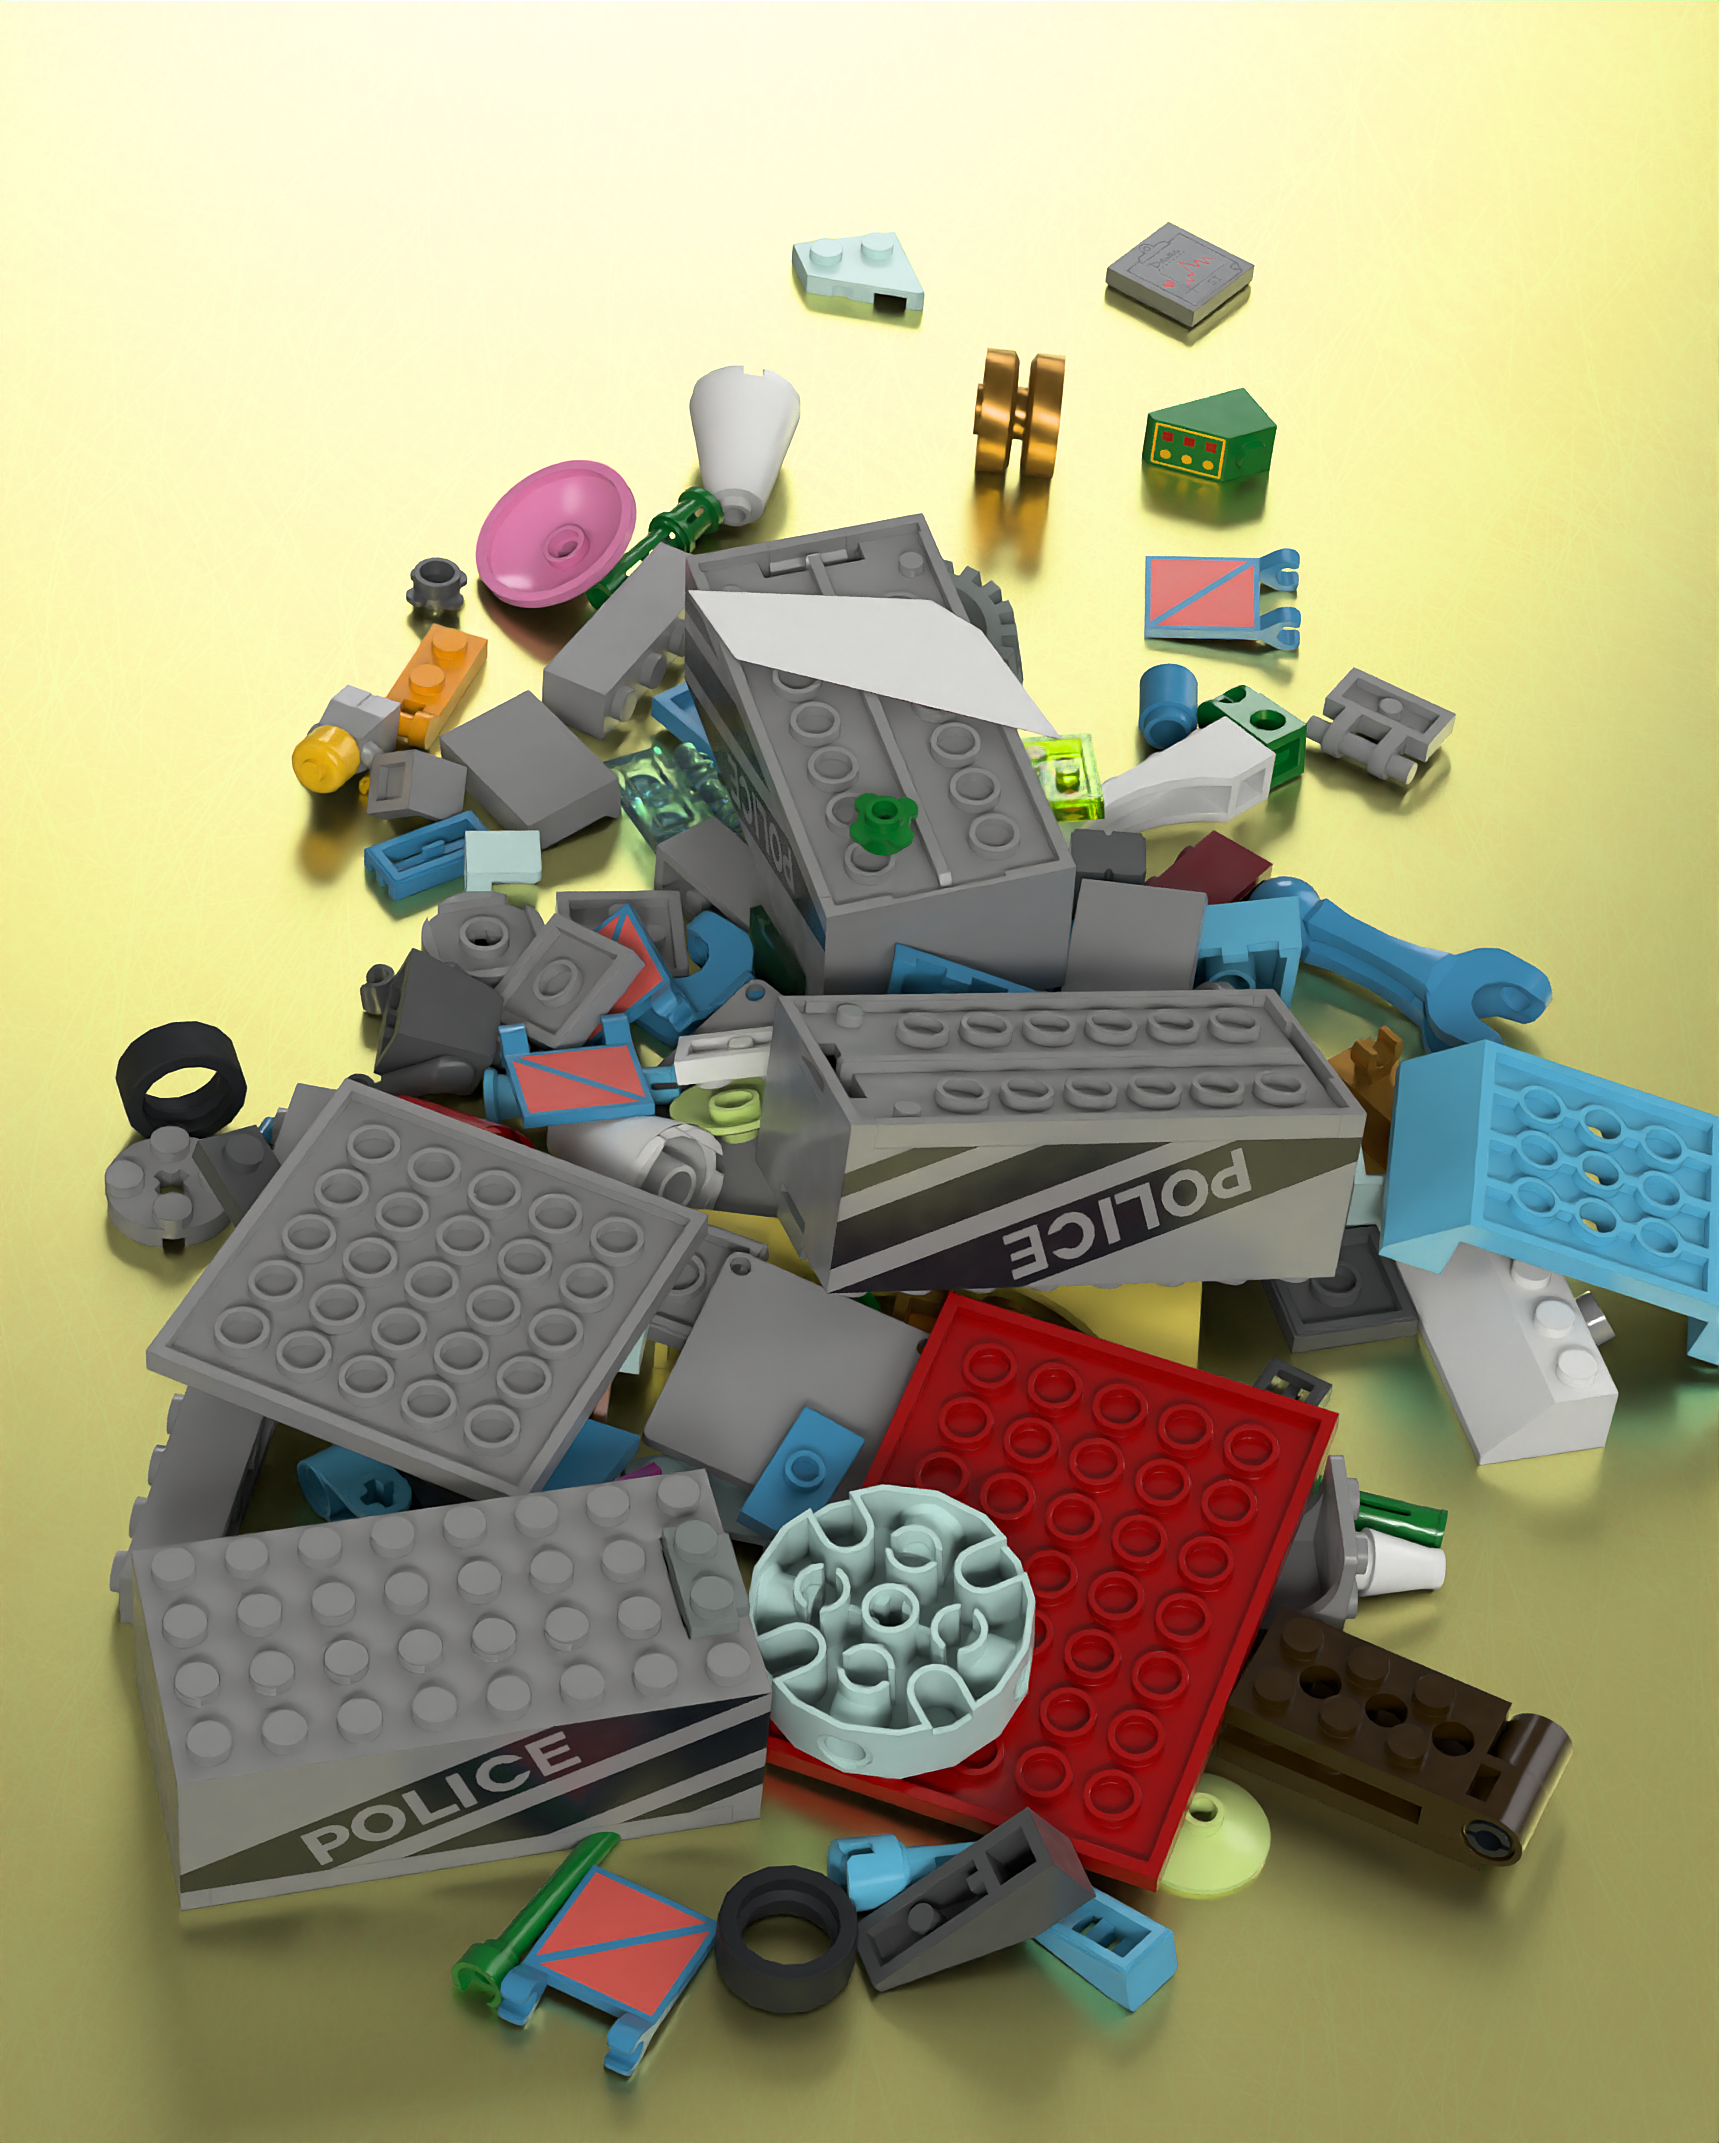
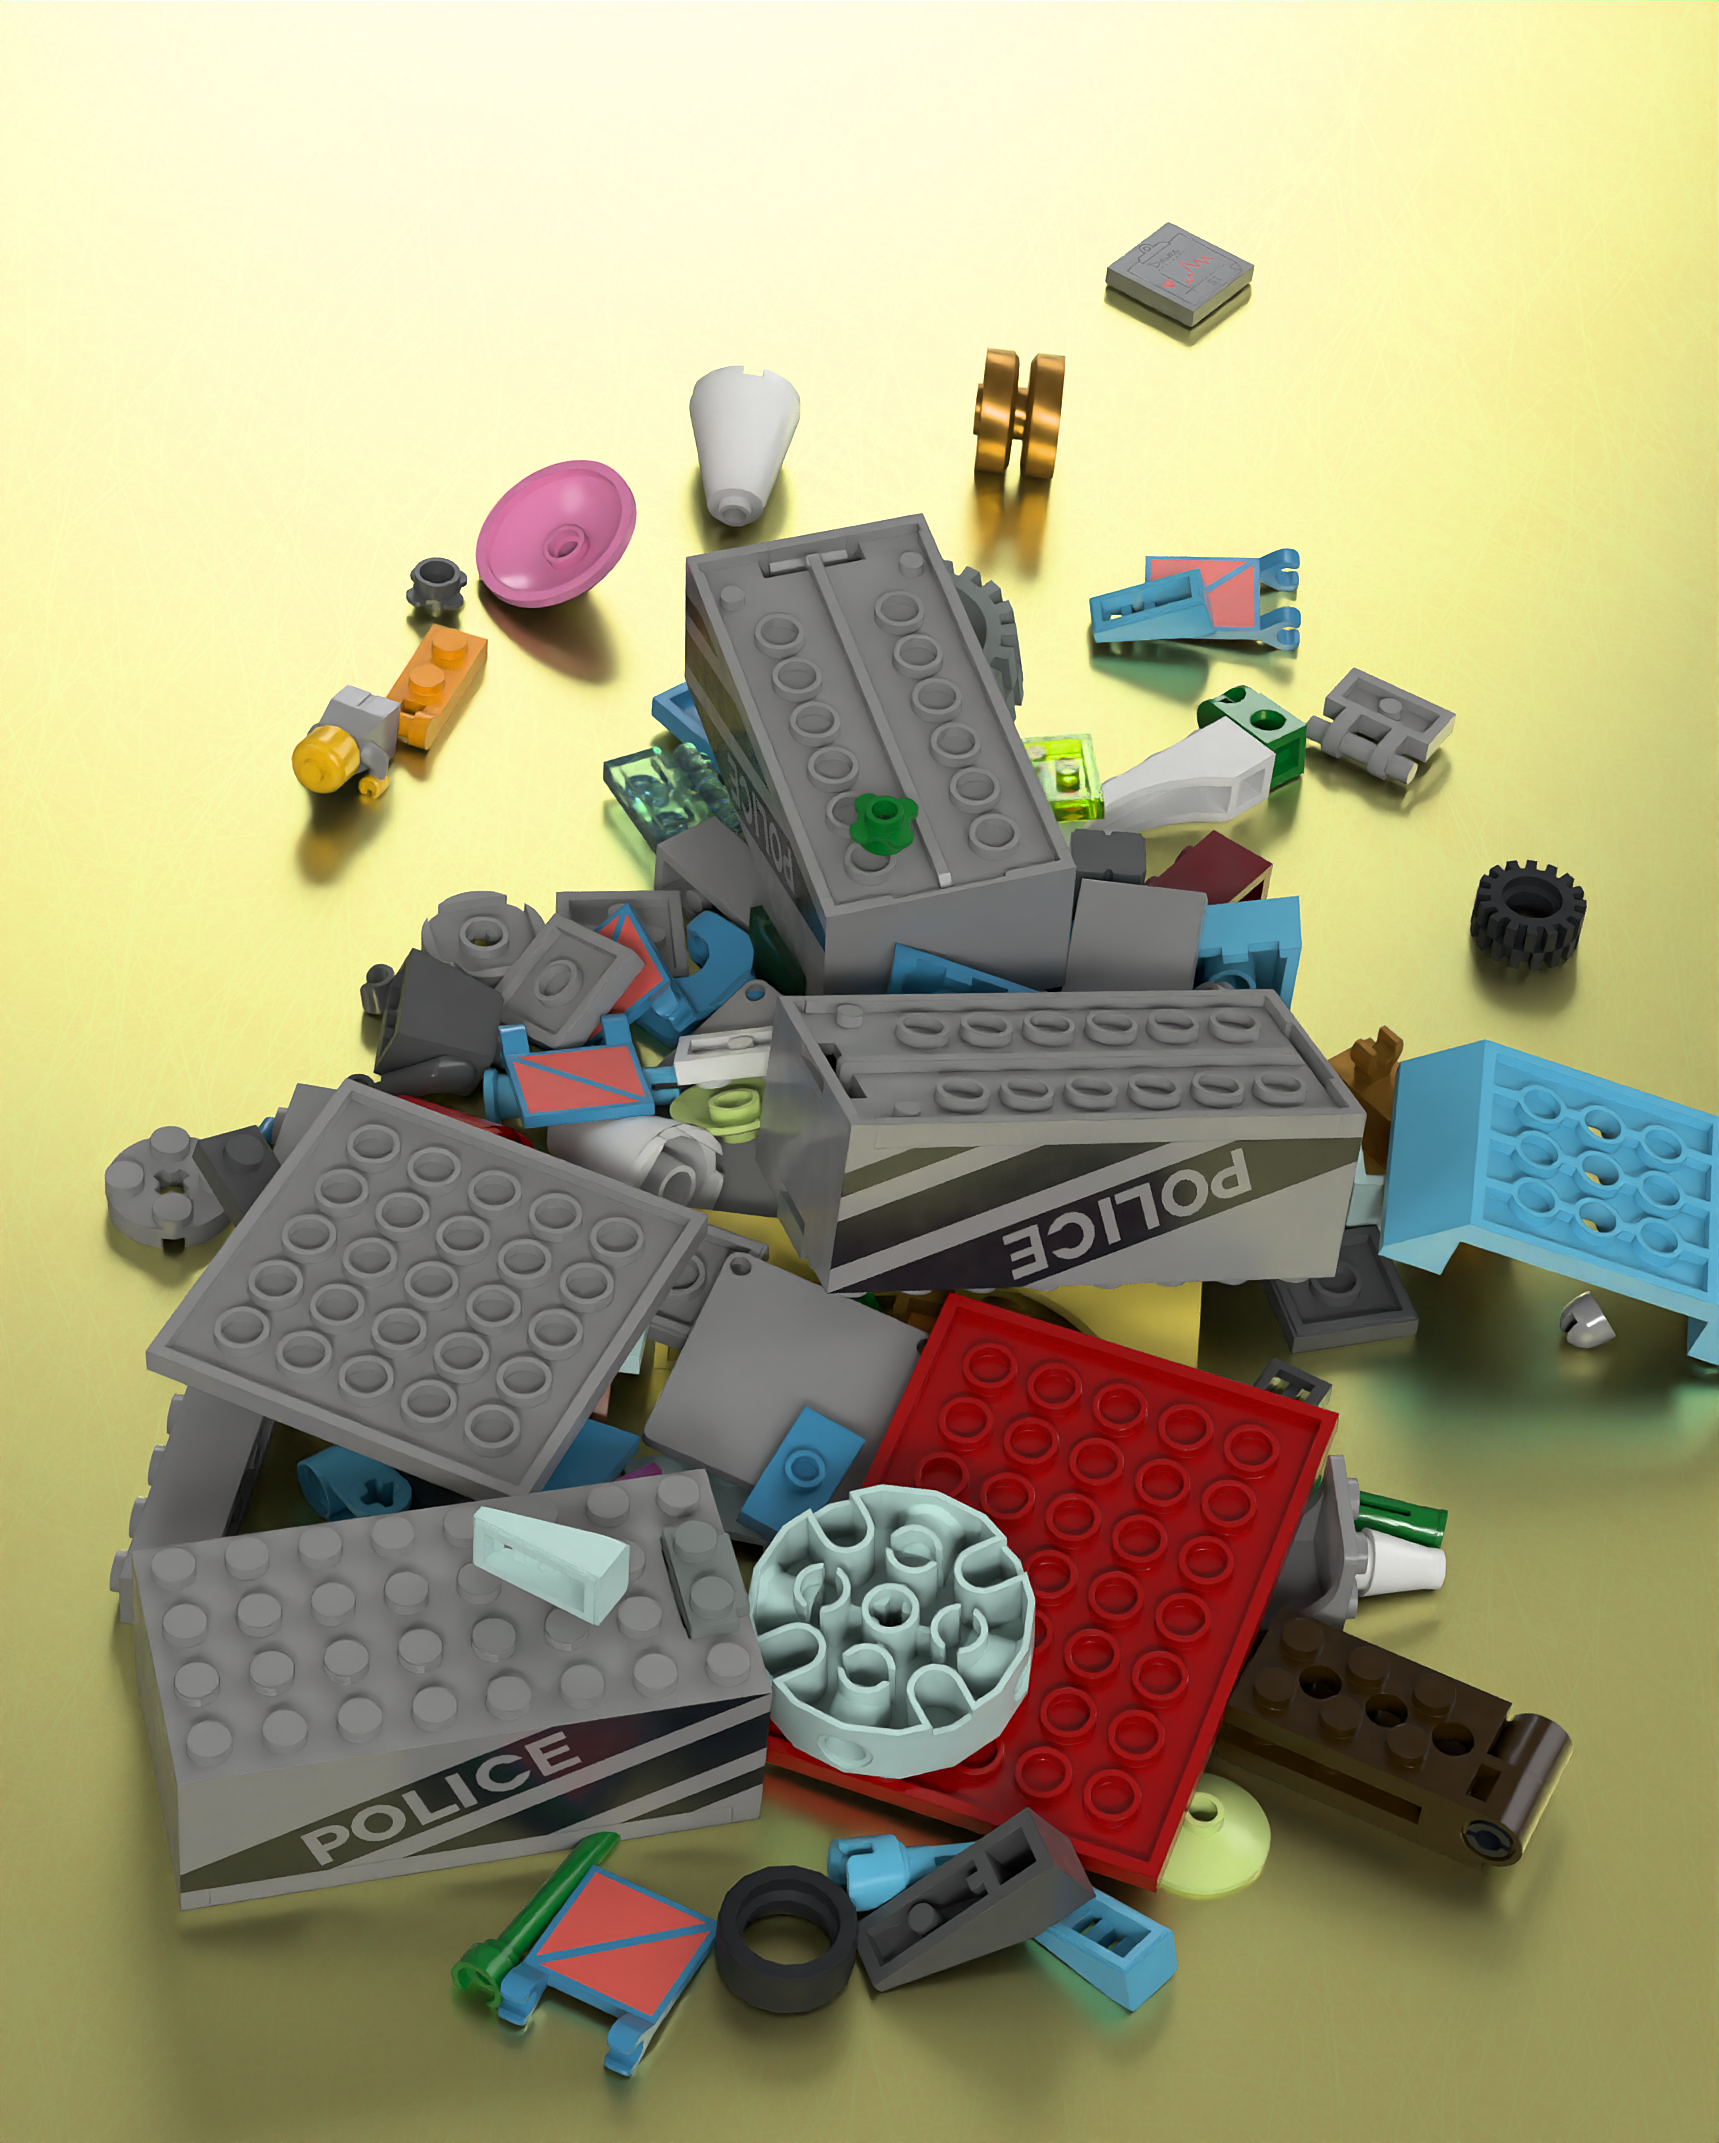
black tyre [115,1021,247,1139] -> none
dark azure tile [364,810,489,902] -> none
light grey panel [366,749,468,822] -> none
light grey container [439,689,622,850] -> none
light aqua panel [464,830,542,892] -> none
light grey brick [542,542,693,740] -> none
green pin [586,486,724,610] -> none
white sticker [688,590,1062,740] -> none
light aqua wing [791,231,925,311] -> none
dark azure brick [1138,663,1198,750] -> none
green slope [1142,387,1277,482] -> none
dark azure piece [1248,876,1552,1055] -> none
white slope [1395,1241,1619,1465] -> none
none -> light aqua slope [473,1506,630,1626]
none -> medium azure slope [1089,568,1216,643]
none -> black tyre [1470,860,1587,970]

